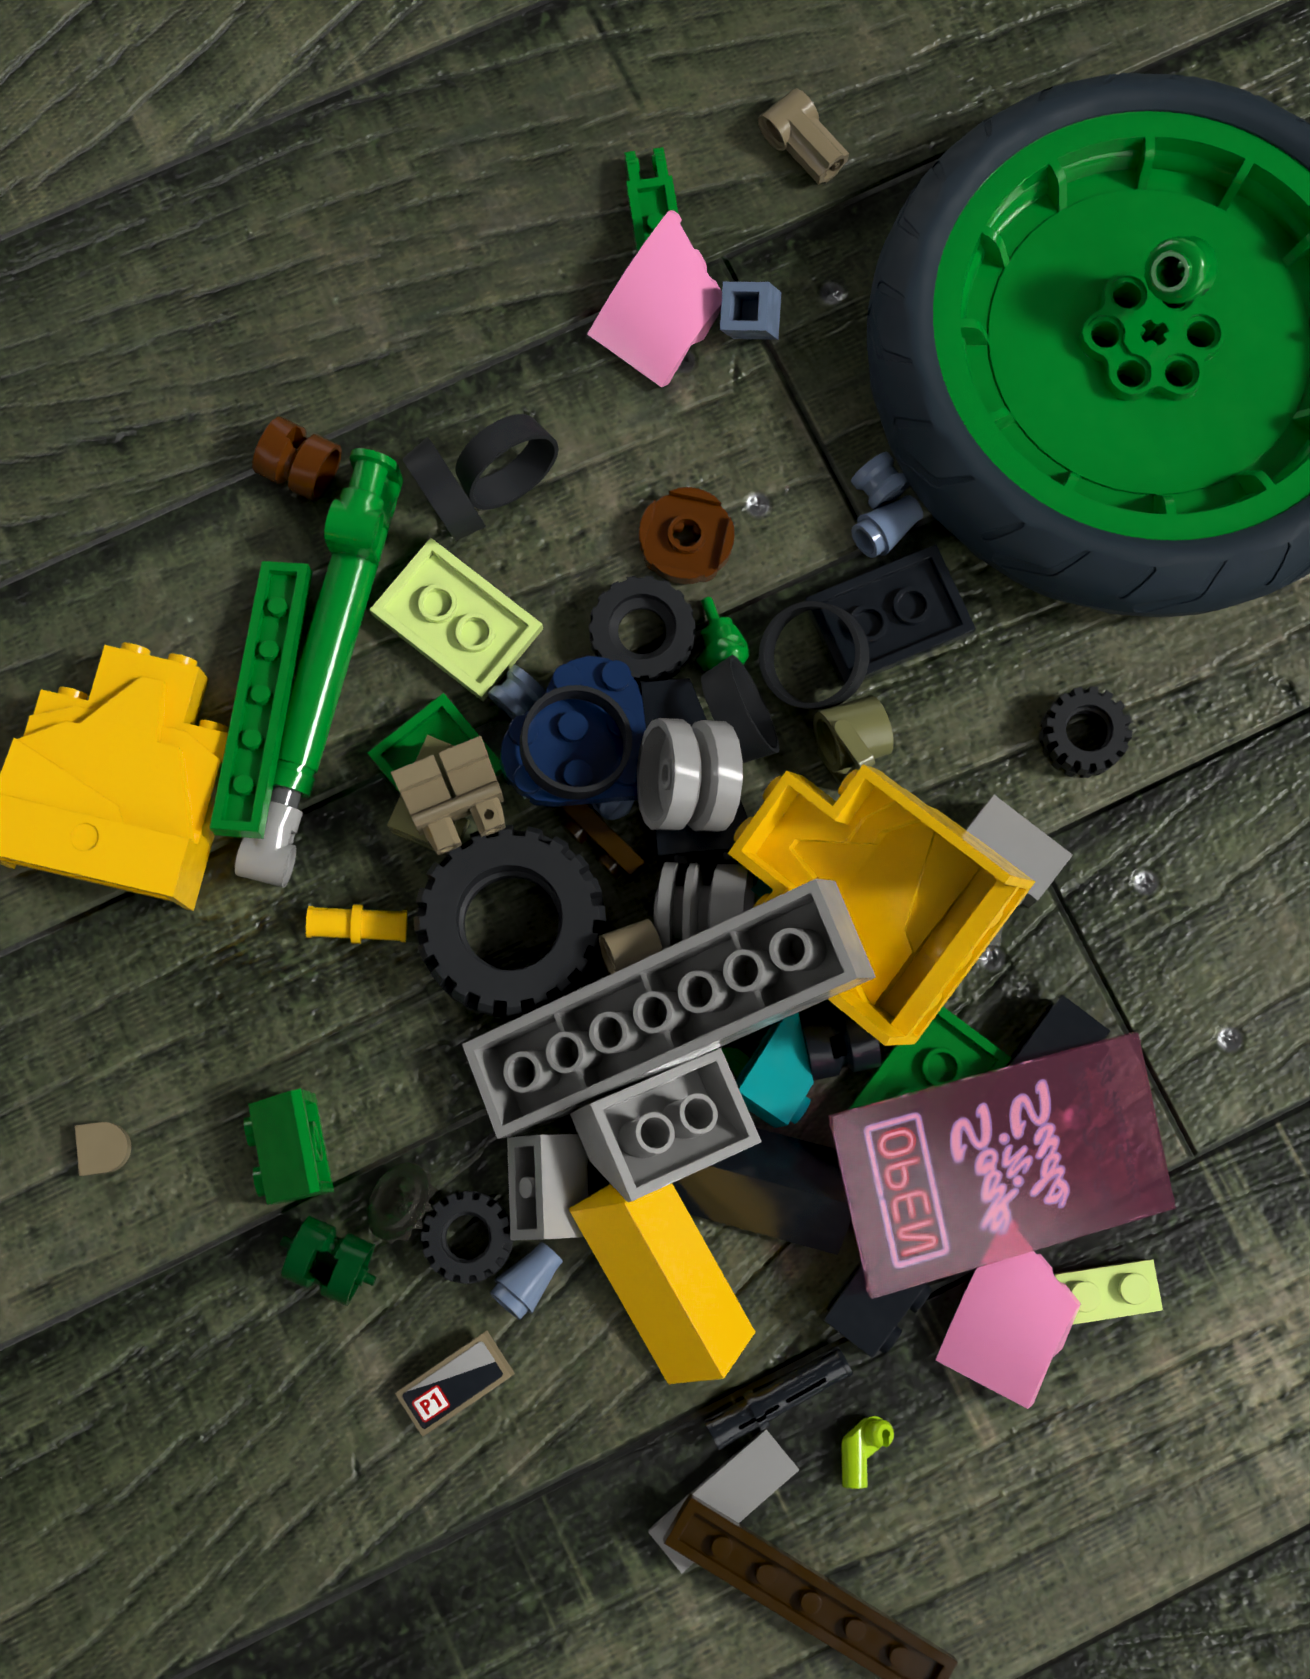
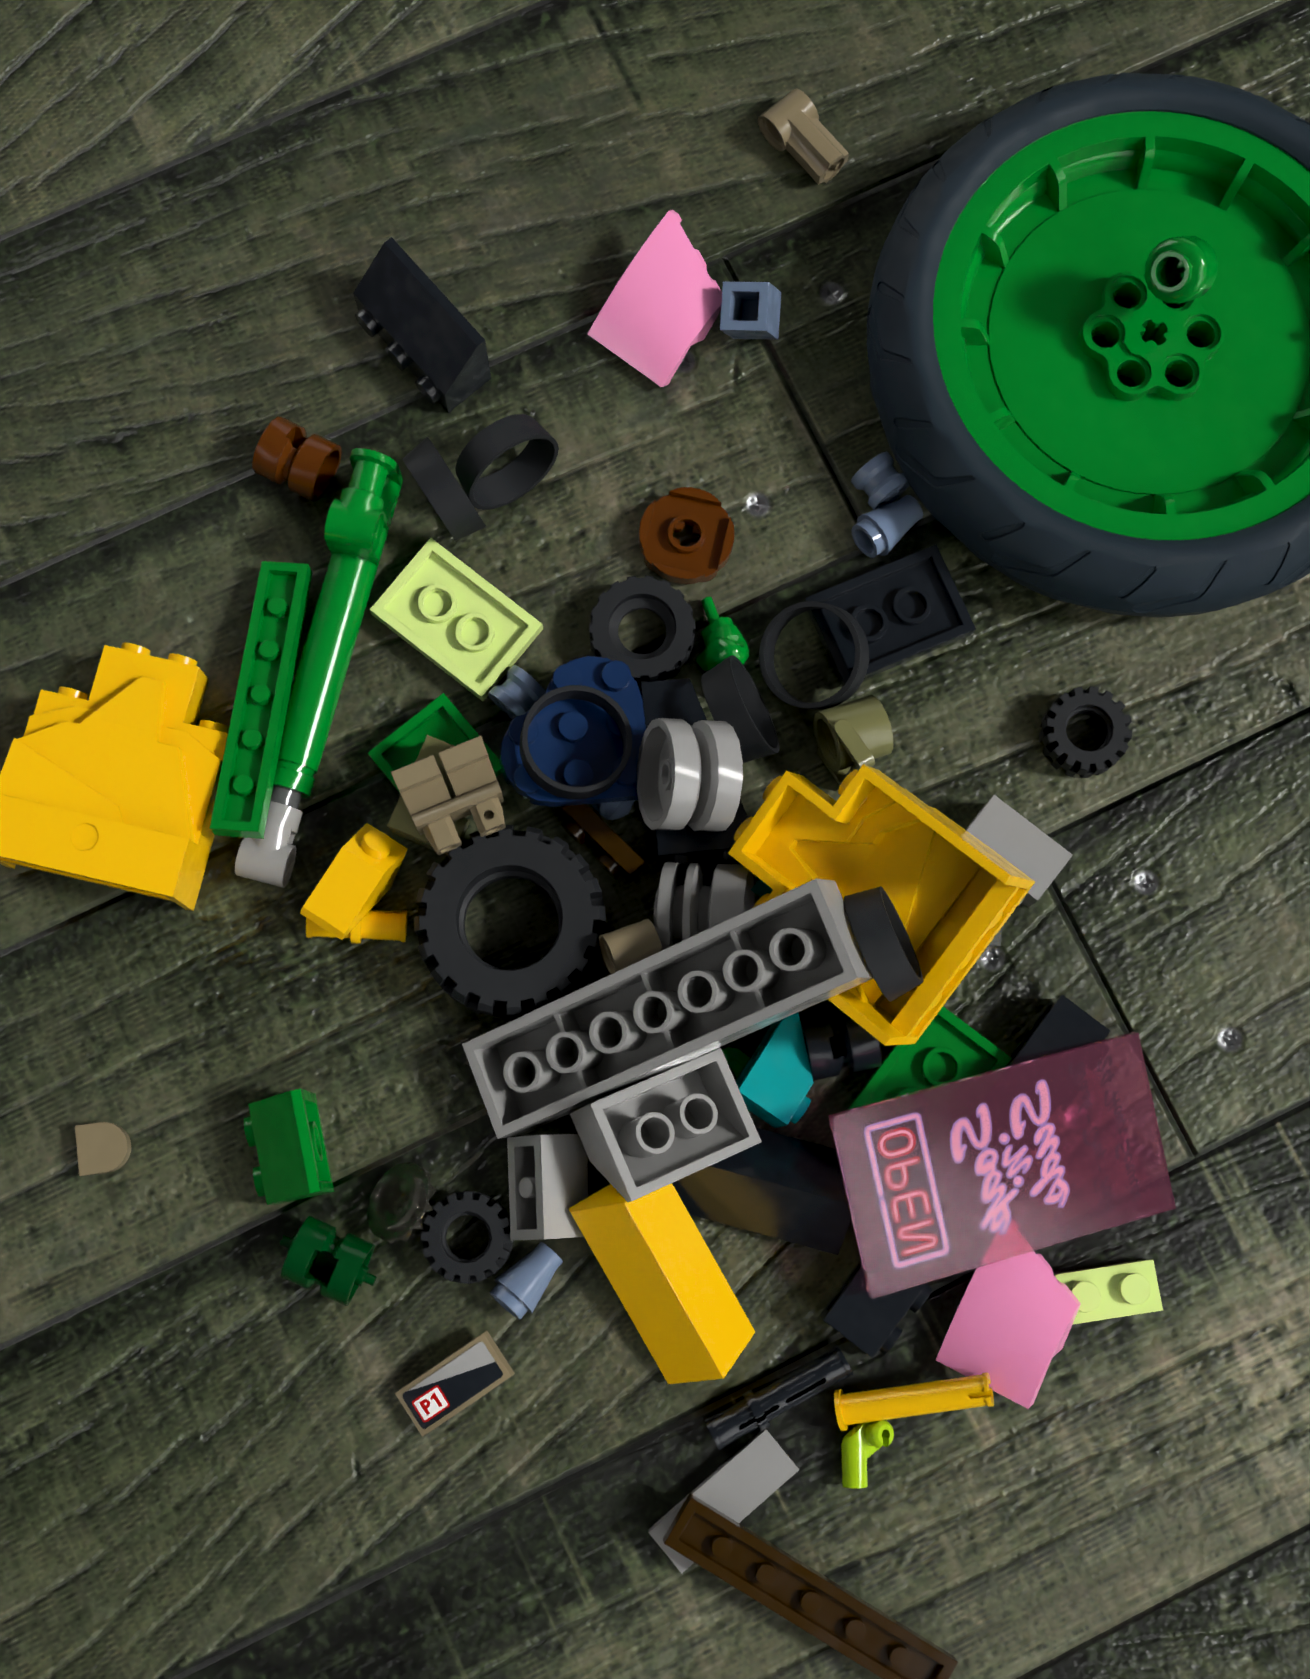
green hinge [624,147,679,253] -> none
none -> yellow slope [300,823,408,940]
none -> black slope [353,237,491,413]
none -> yellow pin [834,1372,994,1431]
none -> black tyre [844,886,923,1002]

